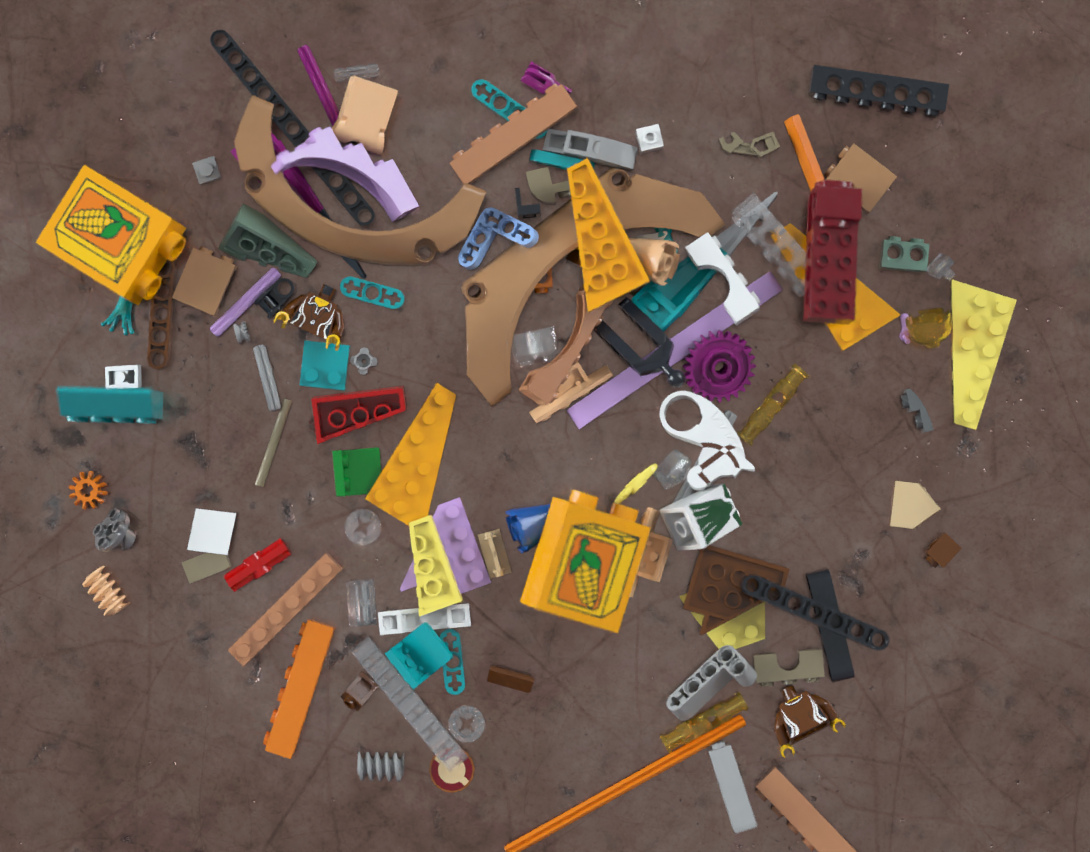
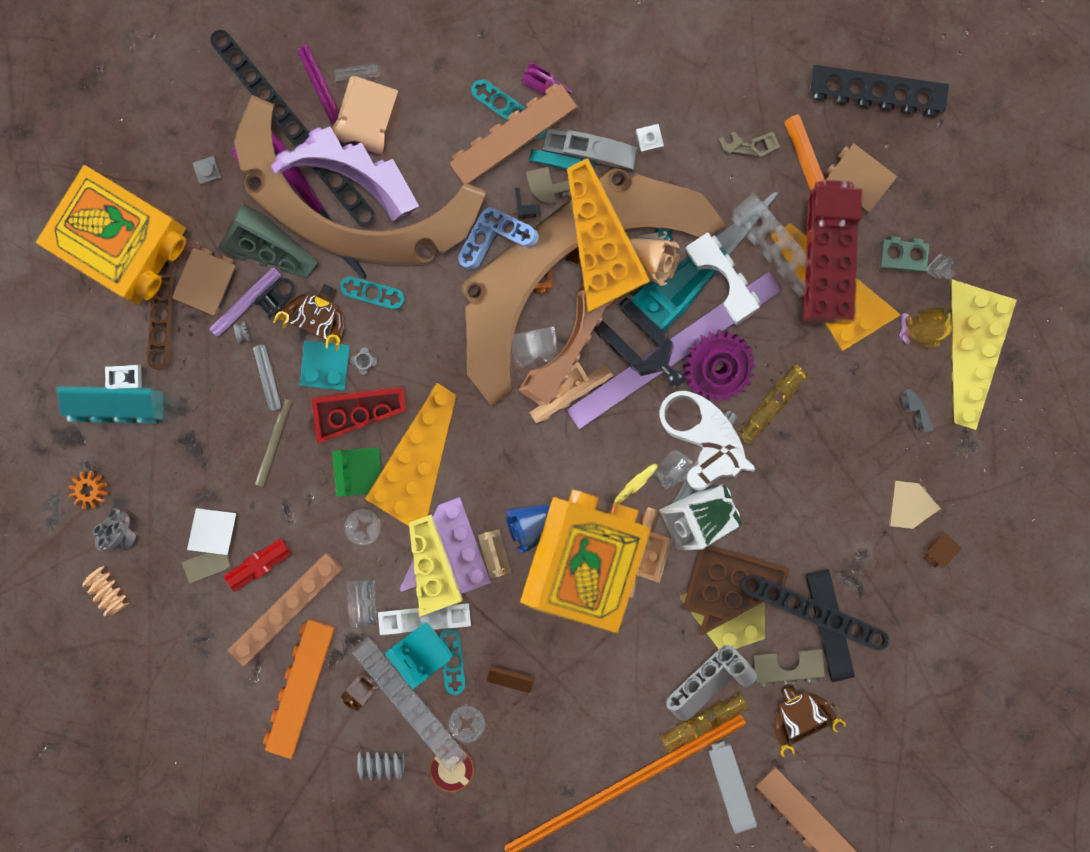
teal piece [101,296,134,336] -> none

